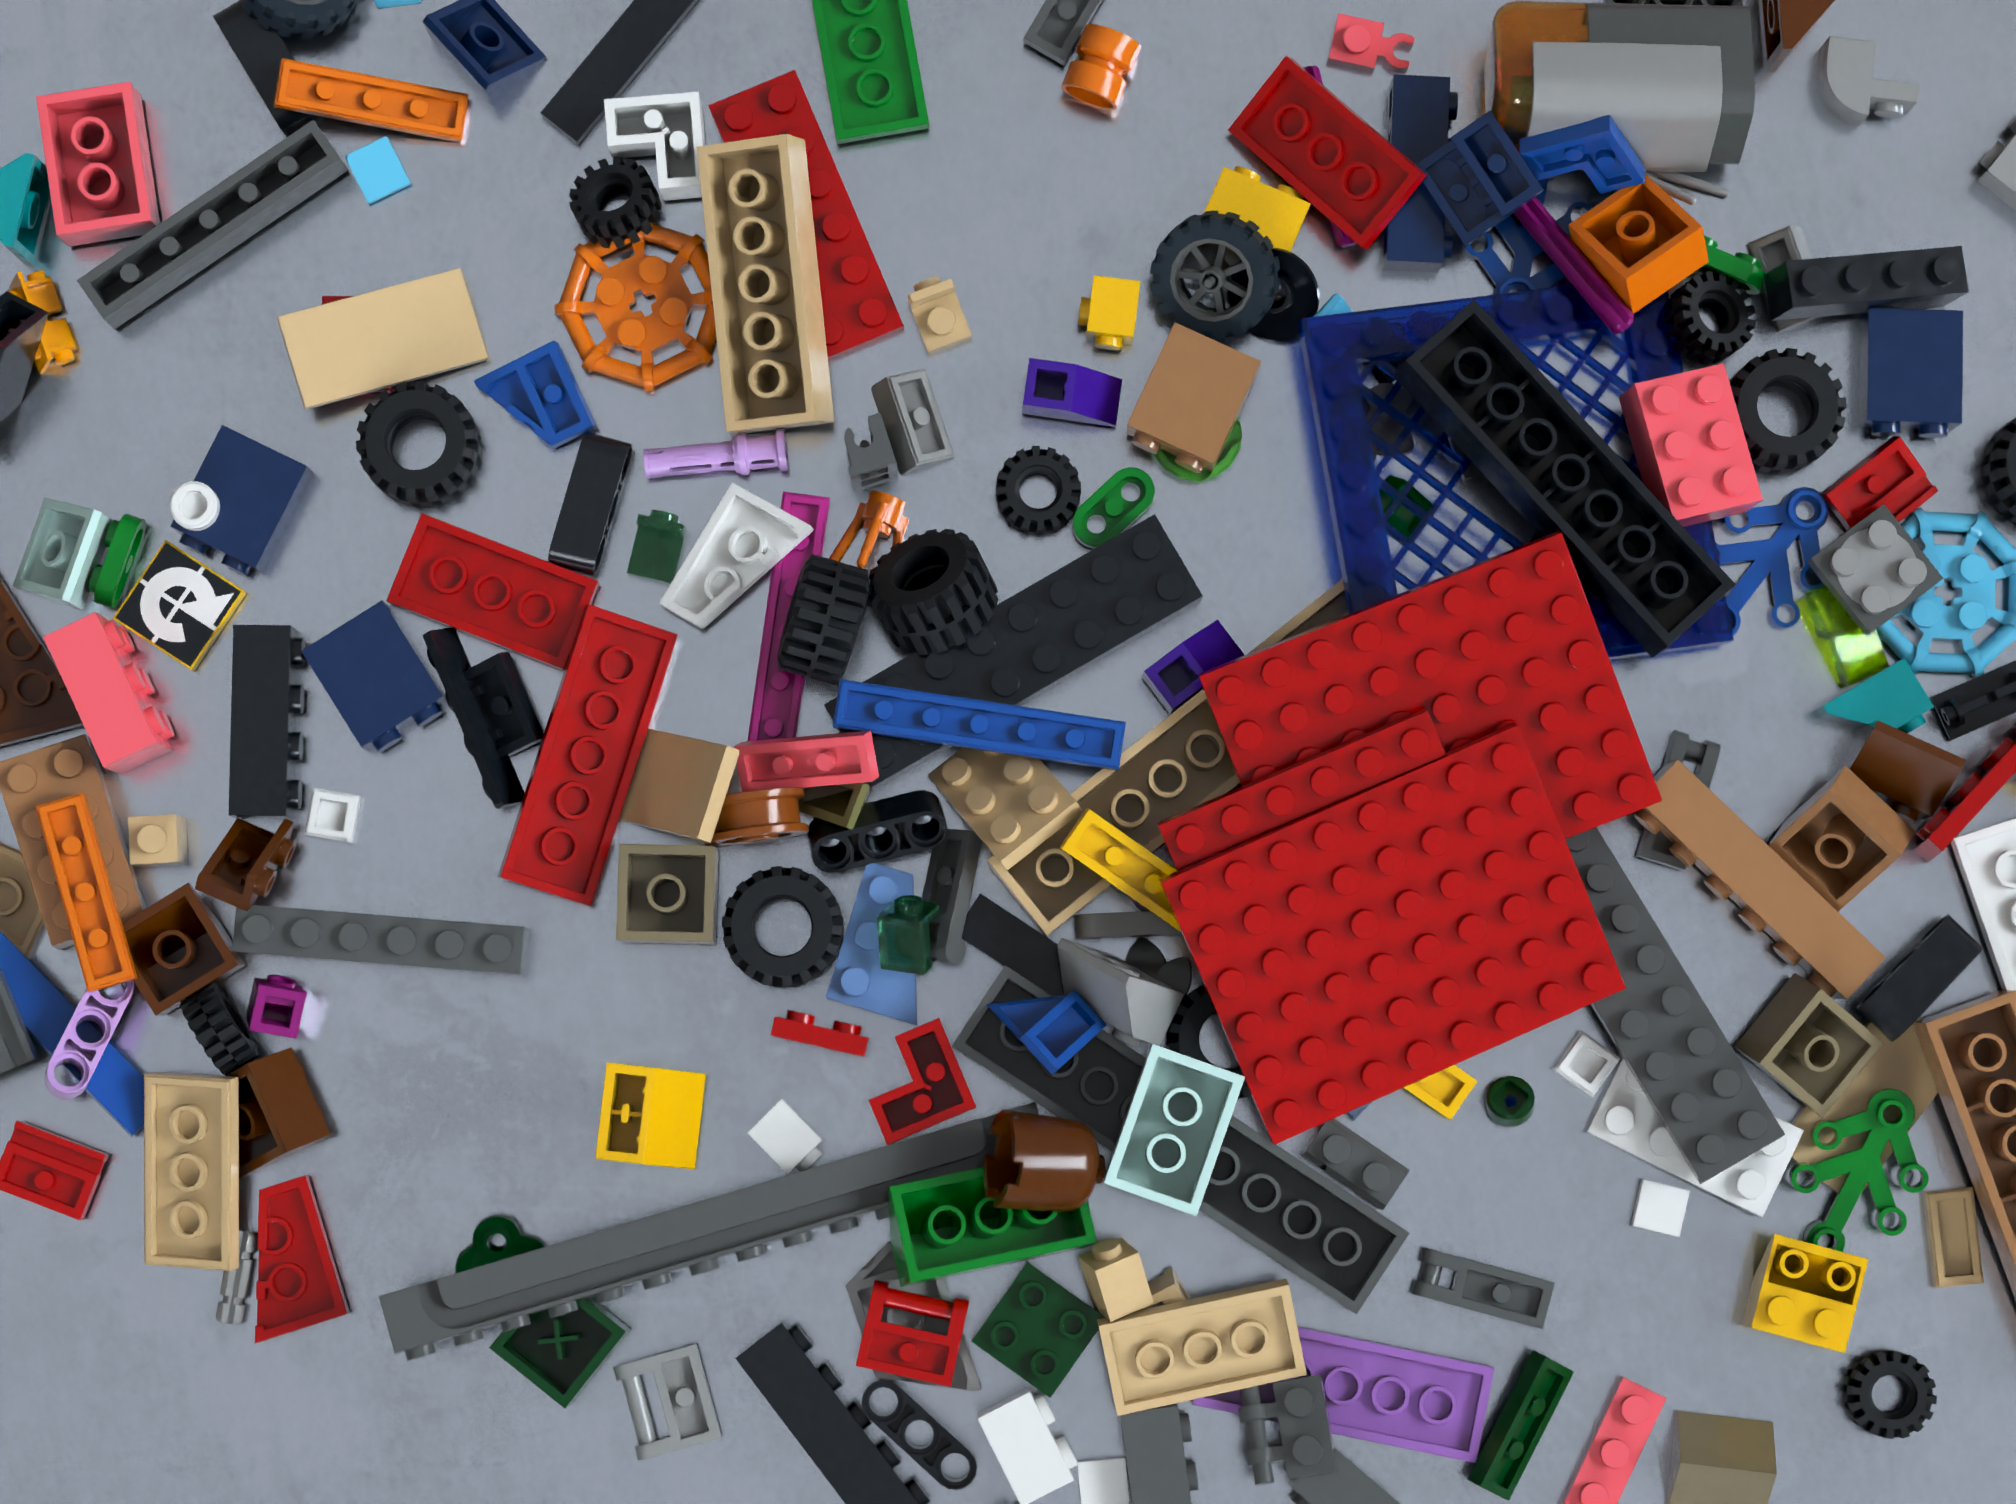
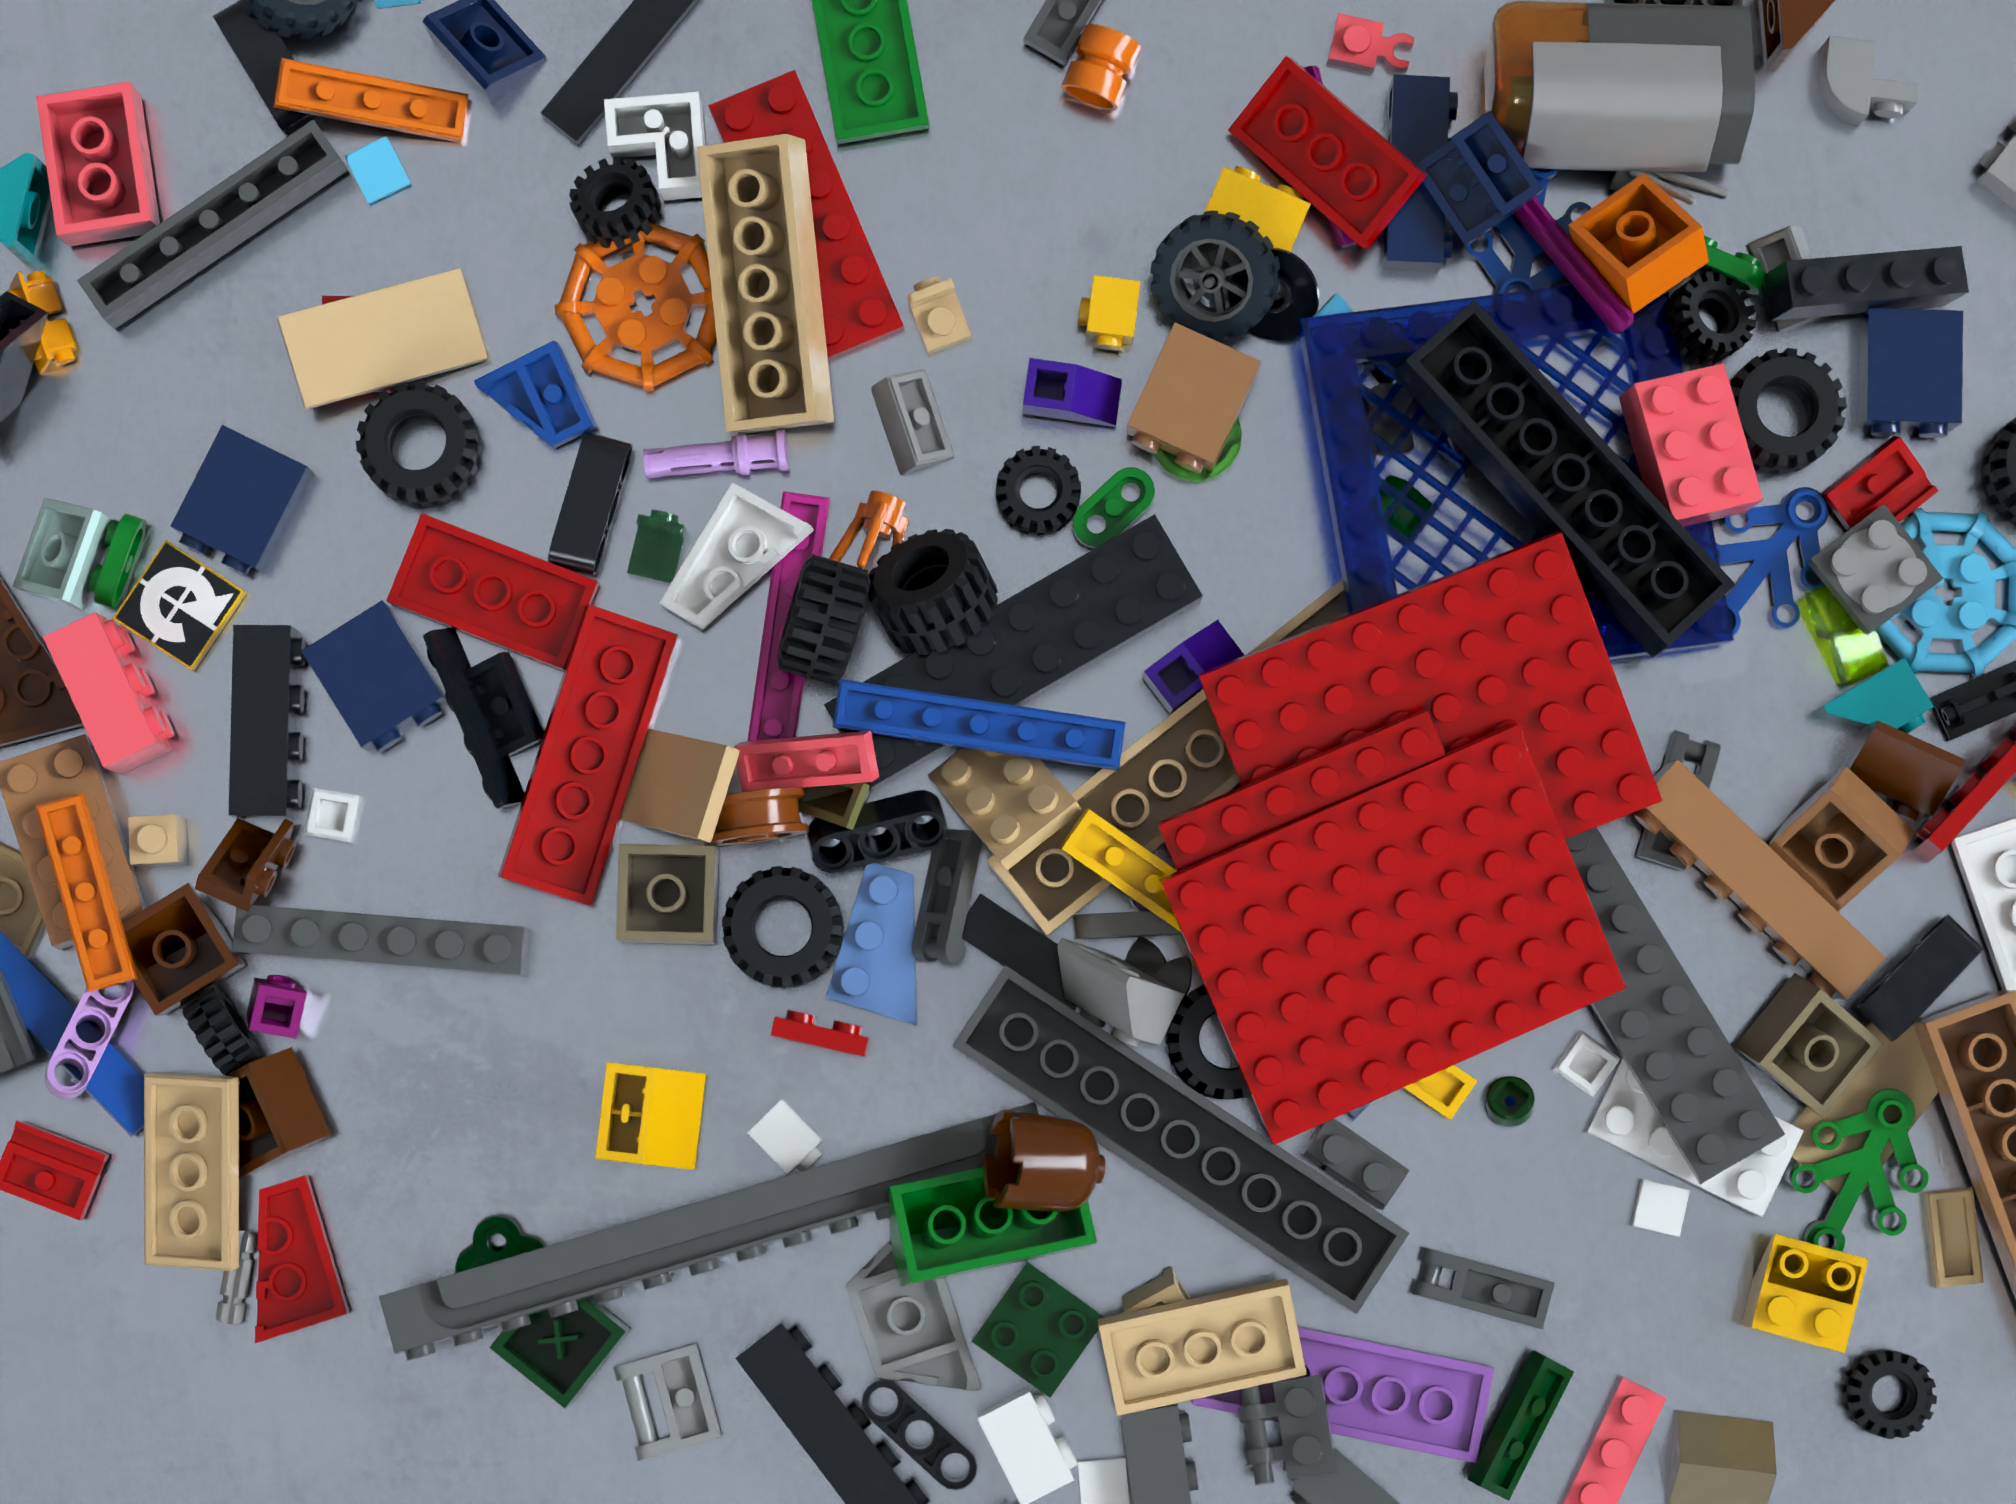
white tile [169,481,220,531] -> none
dark grey hinge [844,412,898,491] -> none
red plate [856,1280,969,1387] -> none
red brick [869,1018,976,1145] -> none
clear green bracket [876,895,940,975] -> none
blue slope [986,989,1107,1076] -> none
tan brick [1078,1237,1154,1322] -> none
light aqua brick [1102,1044,1245,1216] -> none
blue plate [1520,115,1645,194] -> none

